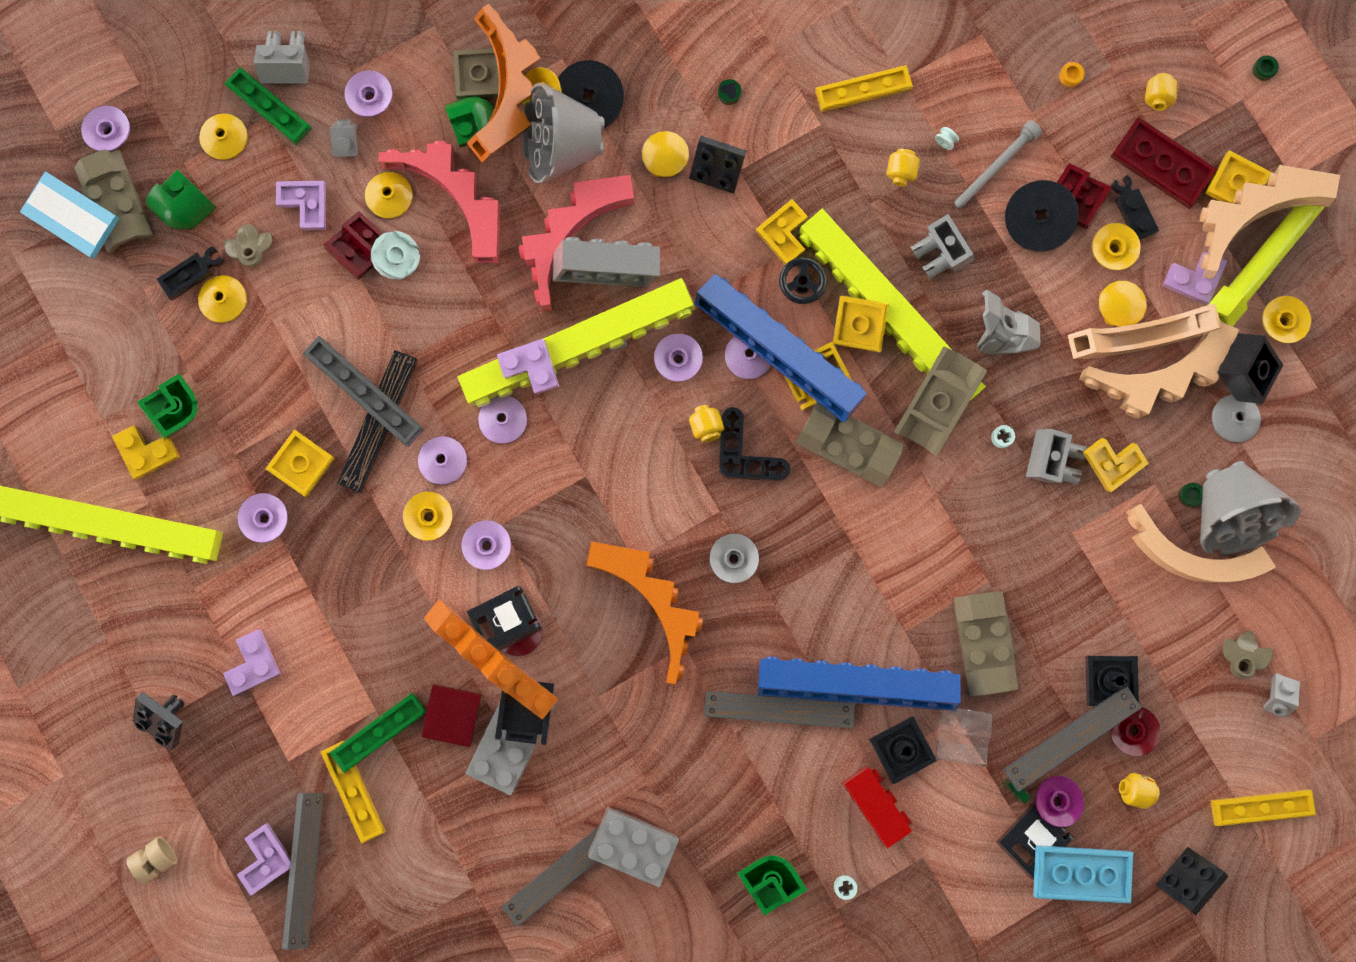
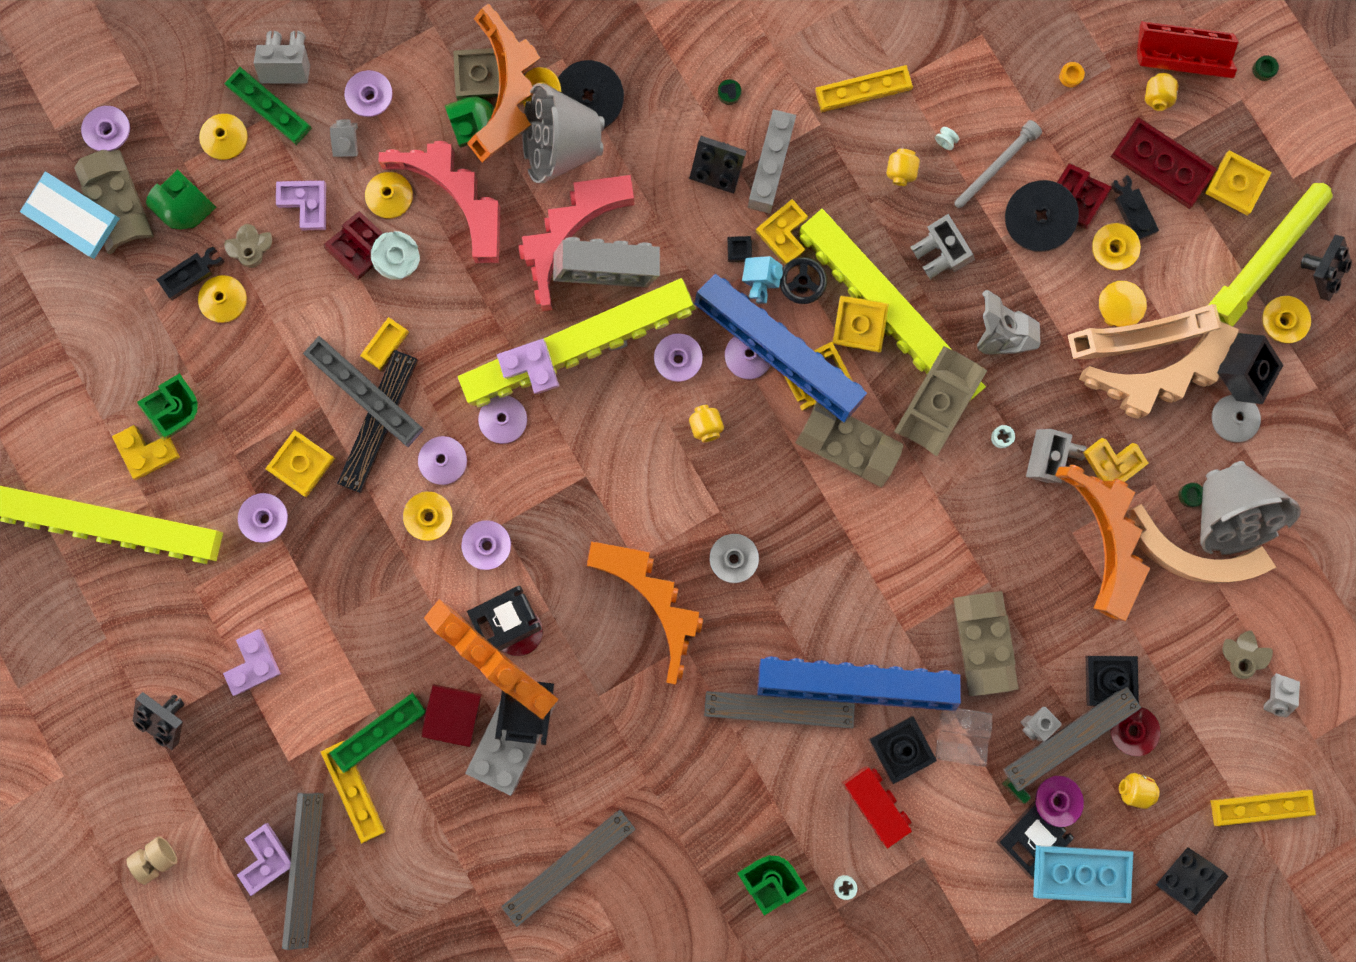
light grey brick [588,806,679,887] -> none
yellow dish [642,131,689,177] -> none
black beam [719,407,790,481] -> none
lavender plate [1162,251,1227,305] -> none
light nougat arch [1200,165,1340,279] -> none
none -> yellow tile [360,317,409,371]
none -> black tile [727,236,752,262]
none -> medium azure brick [742,256,783,304]
none -> light grey arch [748,109,796,214]
none -> light grey bracket [1020,707,1061,742]
none -> orange arch [1055,465,1150,621]
none -> red slope [1137,21,1239,79]
none -> black plate [1301,234,1352,301]

